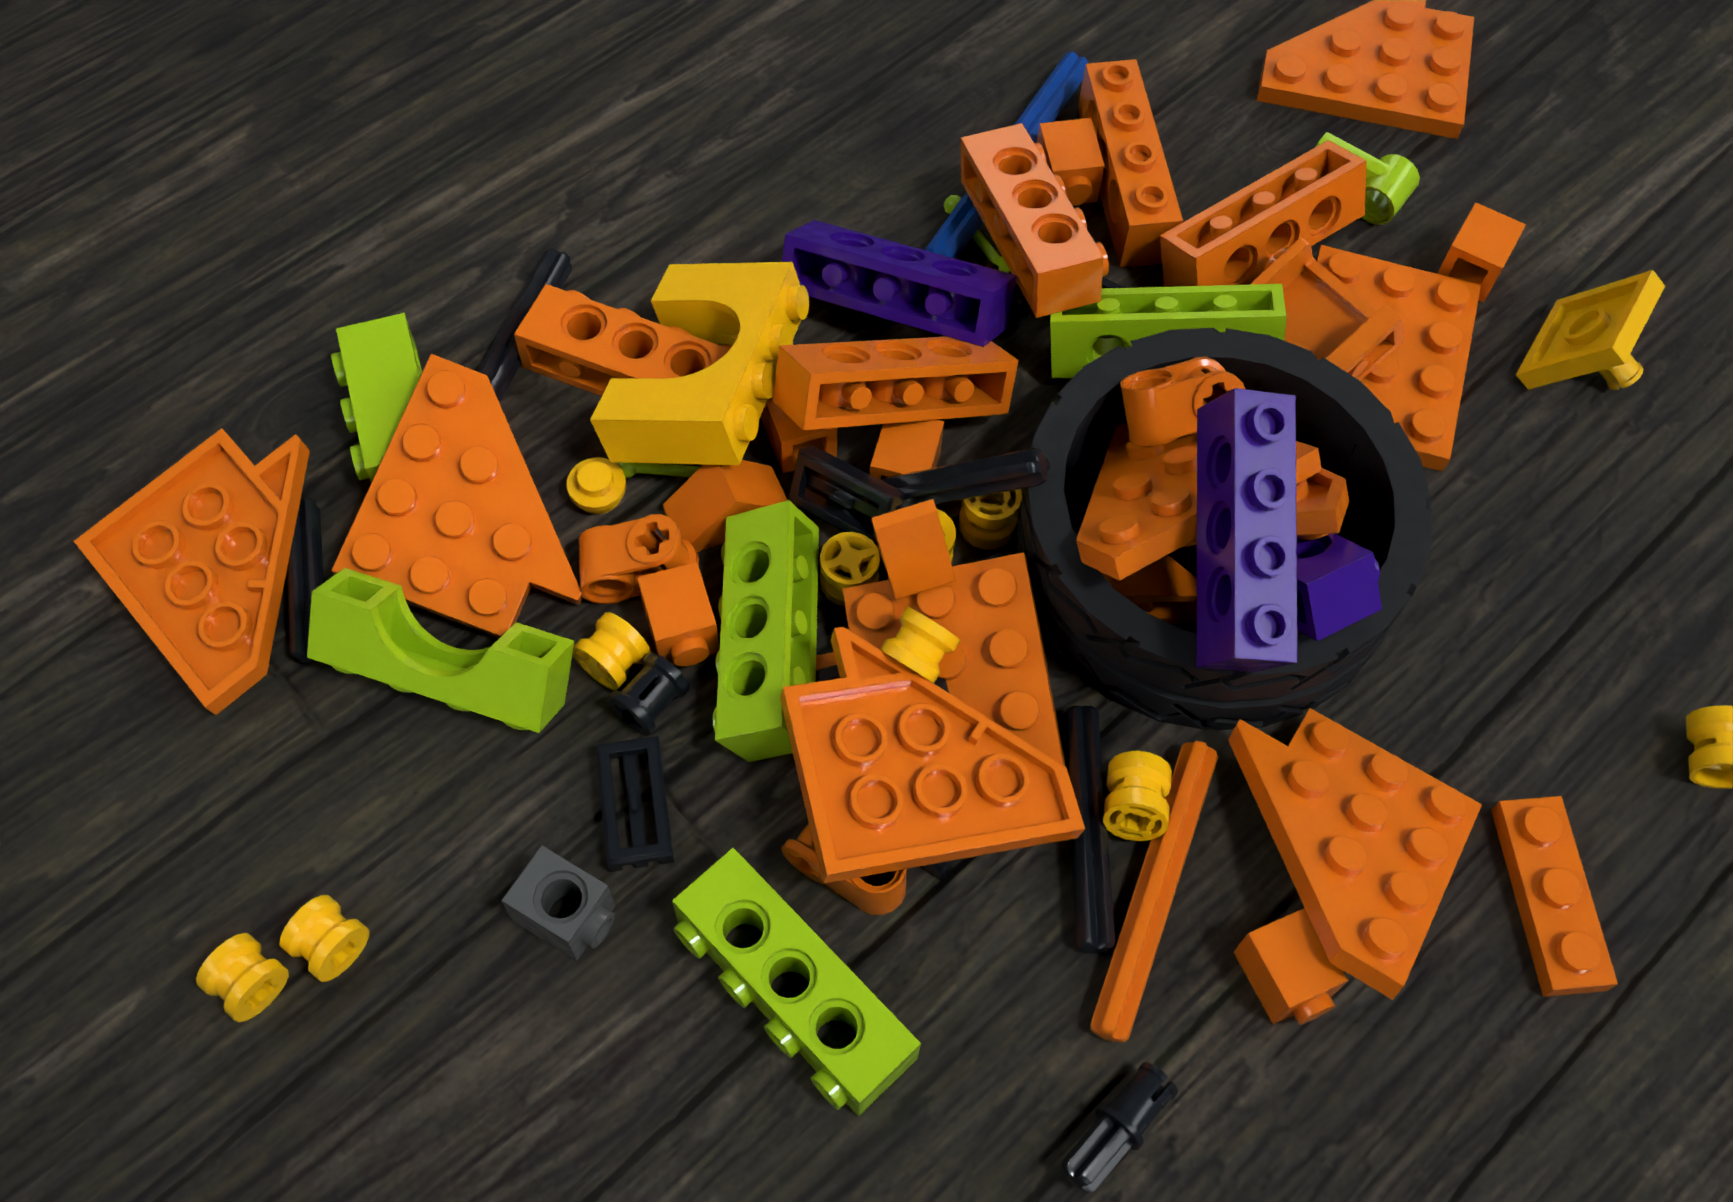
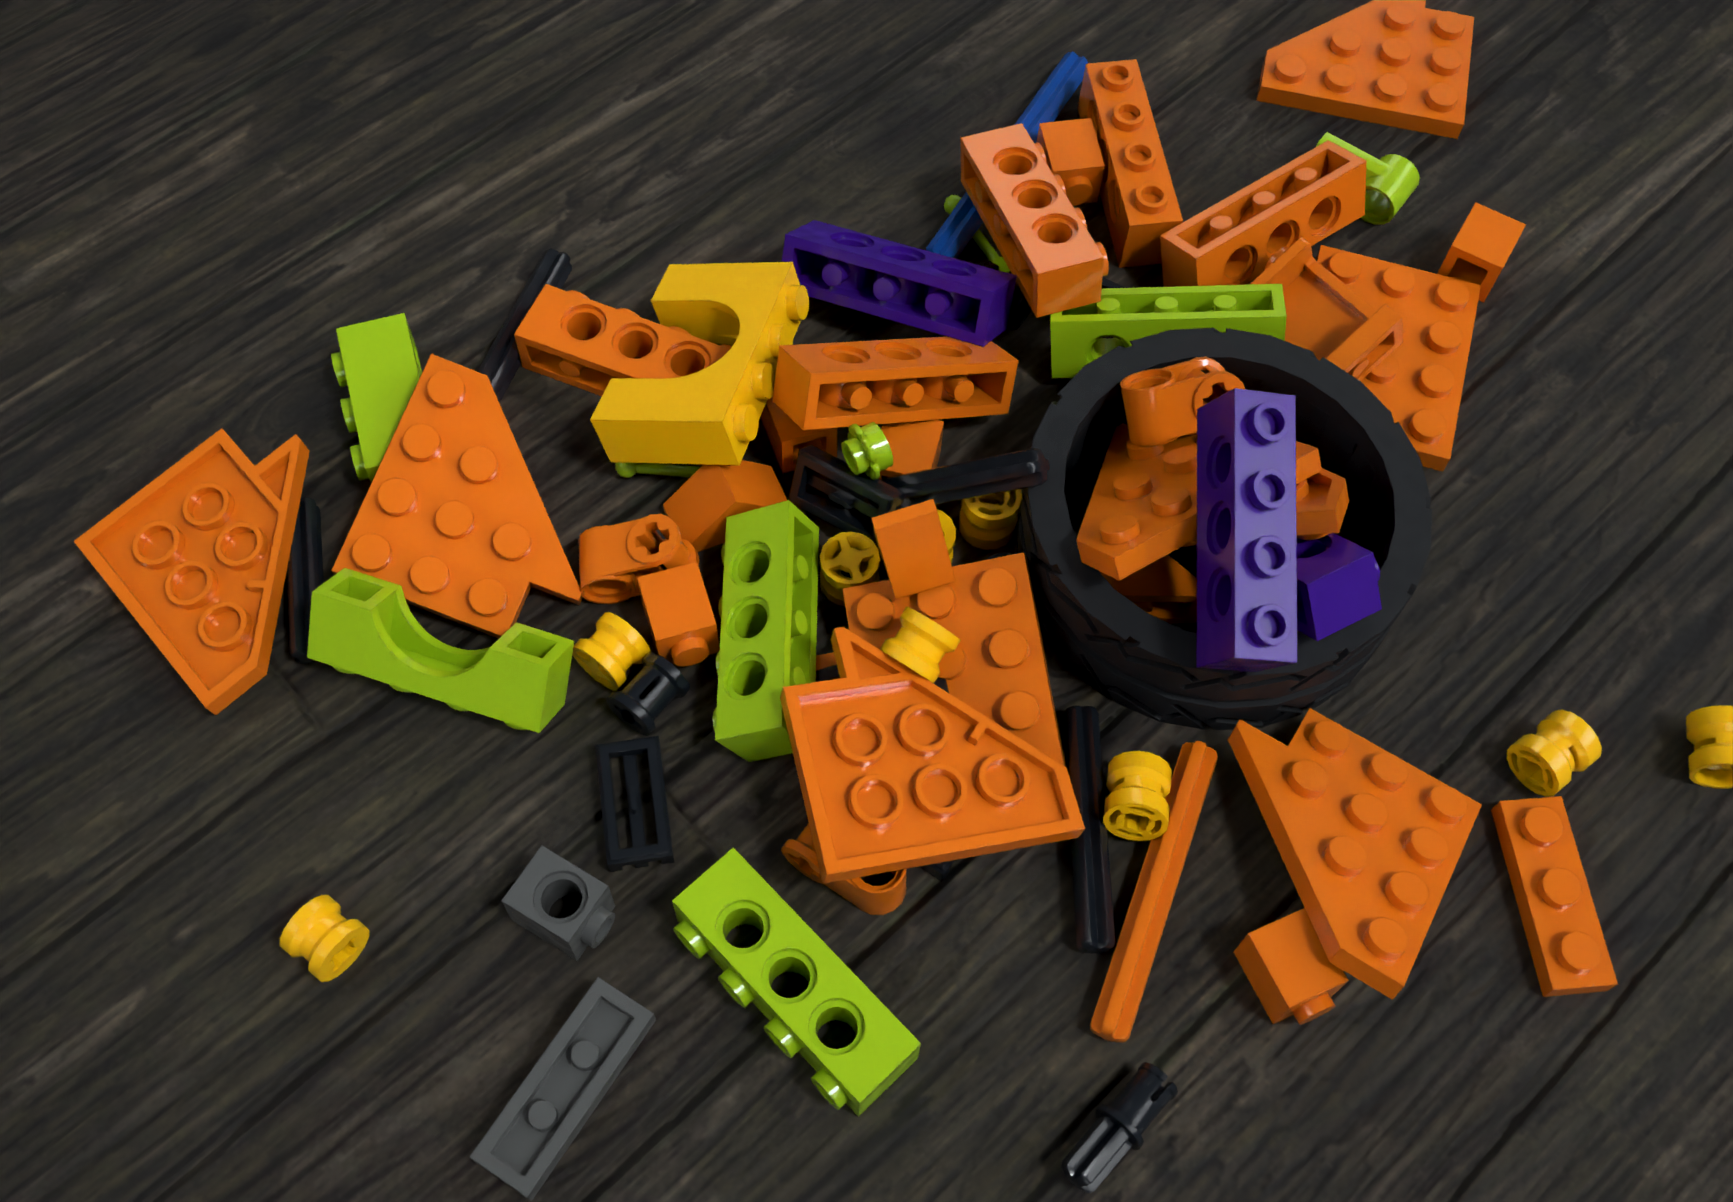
yellow wheel [196,933,289,1023] -> none
yellow plate [567,457,626,514] -> none
yellow tile [1516,270,1665,390] -> none
none -> dark grey plate [470,977,656,1202]
none -> lime plate [841,422,893,480]
none -> yellow wheel [1507,709,1602,797]

